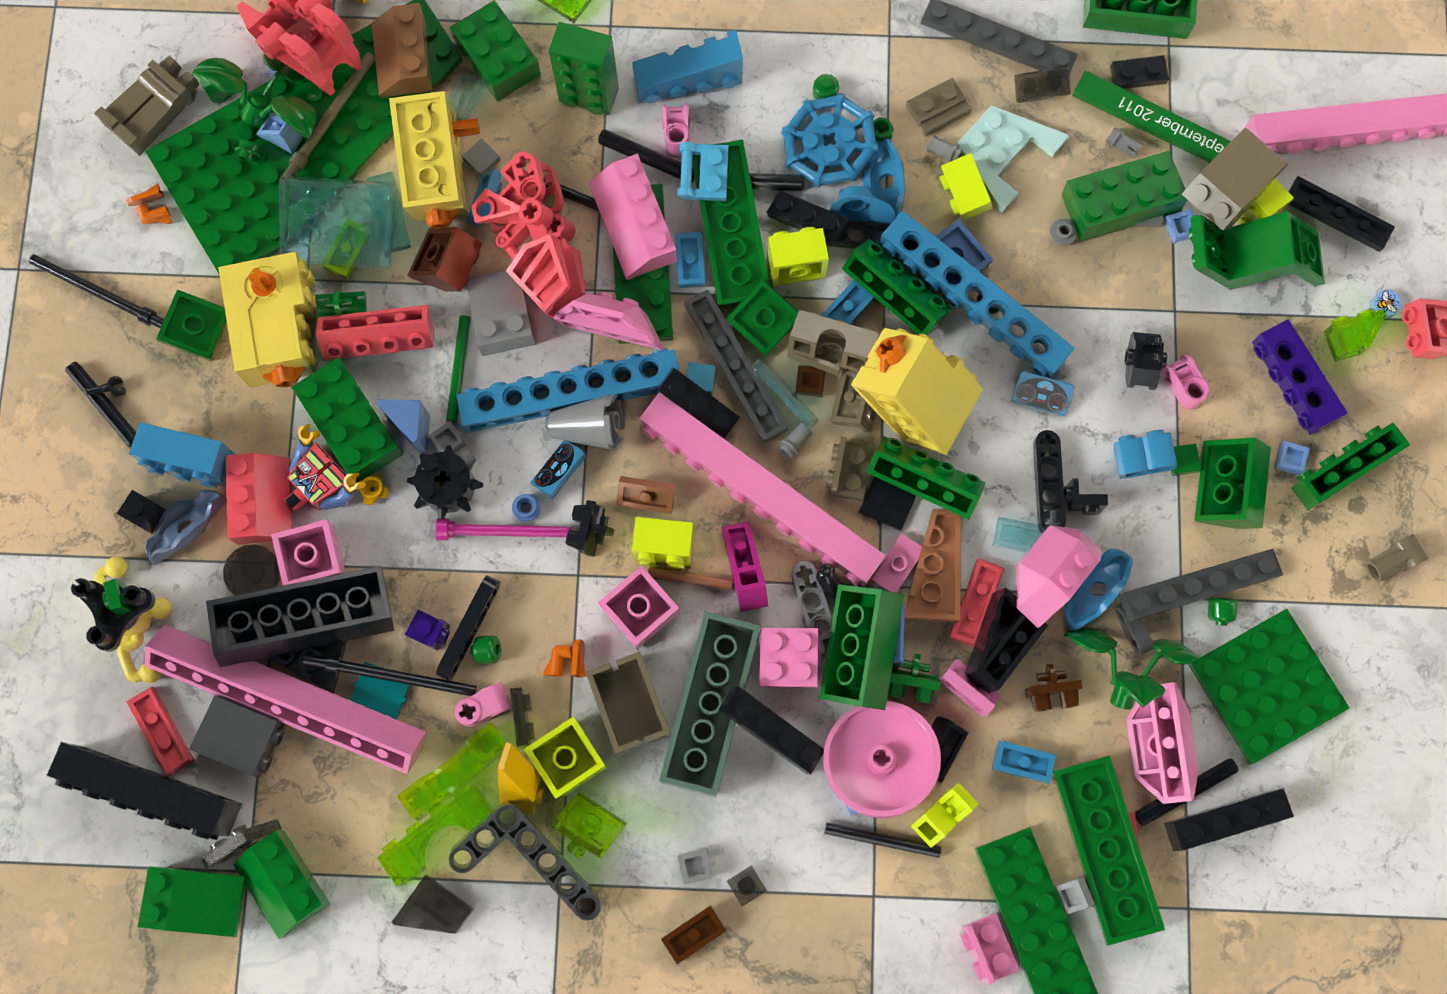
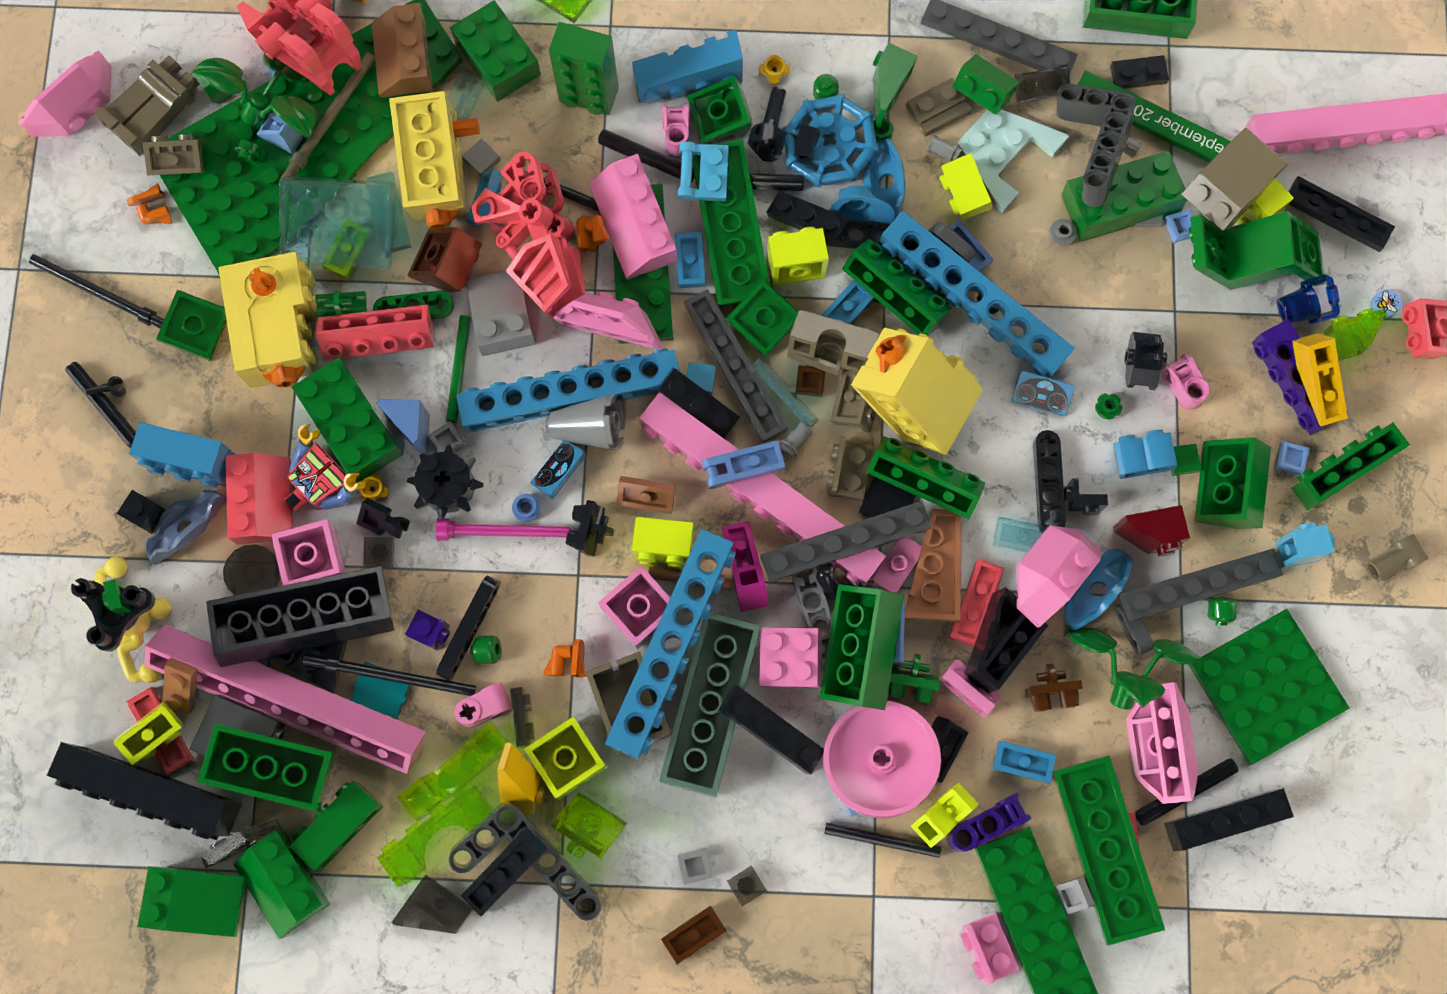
none -> bright pink wedge [18,51,111,137]
none -> neon yellow brick [113,701,183,765]
none -> dark tan bracket [143,134,204,176]
none -> nougat plate [163,657,197,715]
none -> green brick [197,724,336,811]
none -> green brick [289,781,383,872]
none -> black plate [356,497,410,539]
none -> clear smoke plate [363,537,395,567]
none -> green beam [373,290,454,319]
none -> black plate [461,827,548,916]
none -> orange piece [576,215,609,253]
none -> dark azure brick [605,529,736,760]
none -> green slope [686,75,753,144]
none -> medium blue plate [701,440,785,489]
none -> black piece [747,87,786,162]
none -> yellow plate [759,55,790,85]
none -> dark grey plate [760,501,932,583]
none -> black piece [795,124,820,161]
none -> green slope [873,43,917,127]
none -> dark grey beam [929,221,976,263]
none -> dark purple piece [947,792,1032,852]
none -> green brick [952,54,1020,115]
none -> dark grey beam [1056,84,1135,207]
none -> green plate [1095,393,1123,420]
none -> dark red slope [1113,505,1190,557]
none -> medium azure brick [1275,522,1335,569]
none -> clear blue piece [1276,274,1340,324]
none -> yellow slope [1292,333,1348,426]

